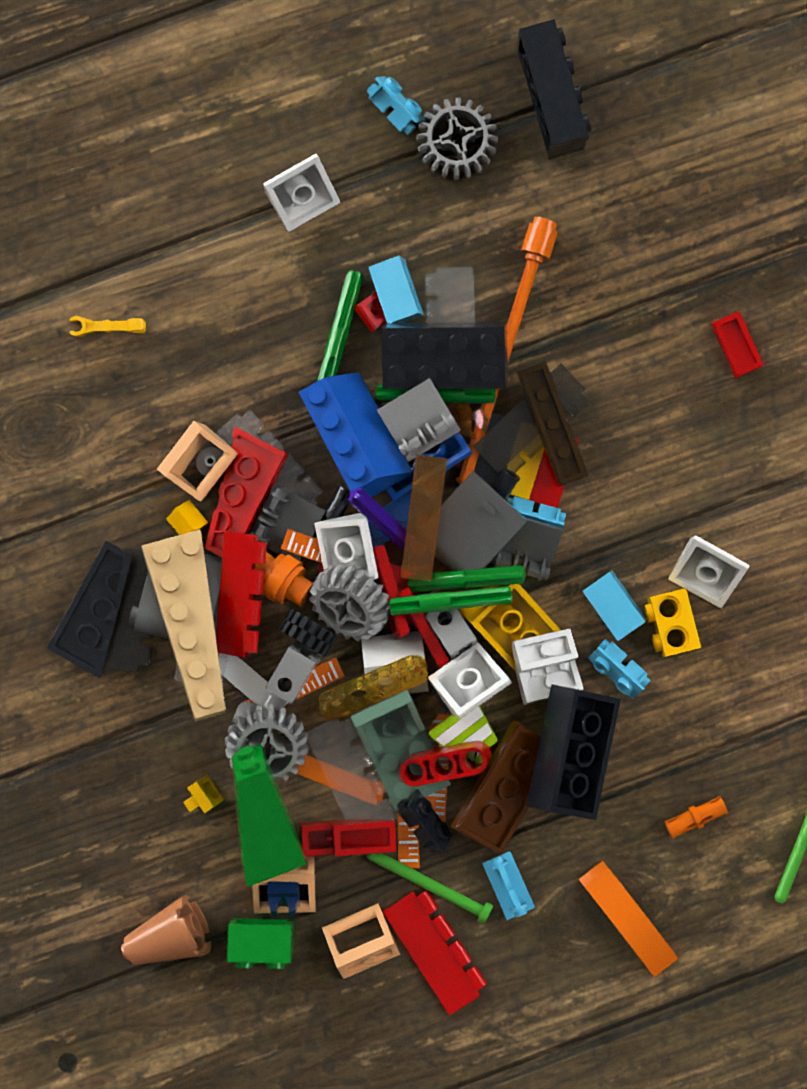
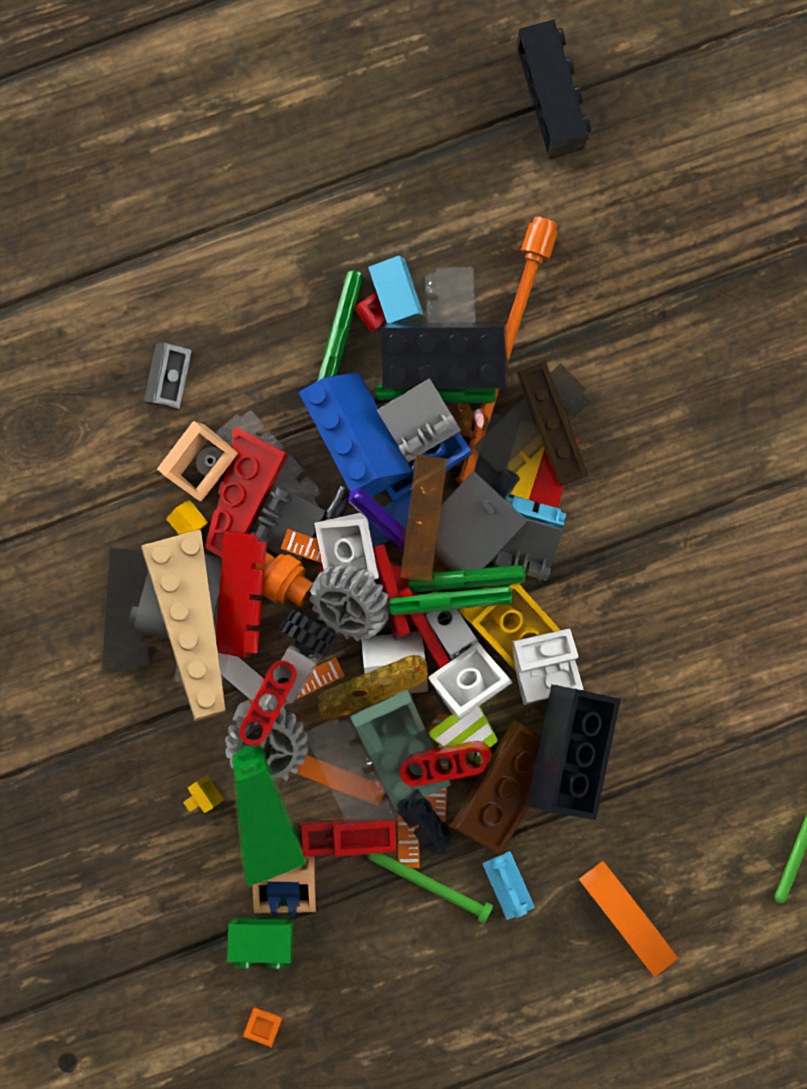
black wing [47,541,134,678] -> none
yellow piece [70,316,146,338] -> none
nougat cone [121,895,211,965] -> none
white slope [263,154,341,232] -> none
light nougat tile [322,903,400,979] -> none
medium azure hinge [367,76,425,135] -> none
red windscreen [382,890,487,1016] -> none
light grey gear [416,97,498,180] -> none
medium azure hinge [582,570,647,641] -> none
medium azure hinge [588,639,650,699] -> none
yellow brick [644,588,701,657] -> none
orange pin [664,796,728,839] -> none
white slope [668,535,750,608] -> none
red tile [711,311,765,379] -> none
none -> dark grey slope [144,343,192,409]
none -> red beam [239,660,297,746]
none -> orange tile [243,1006,283,1048]

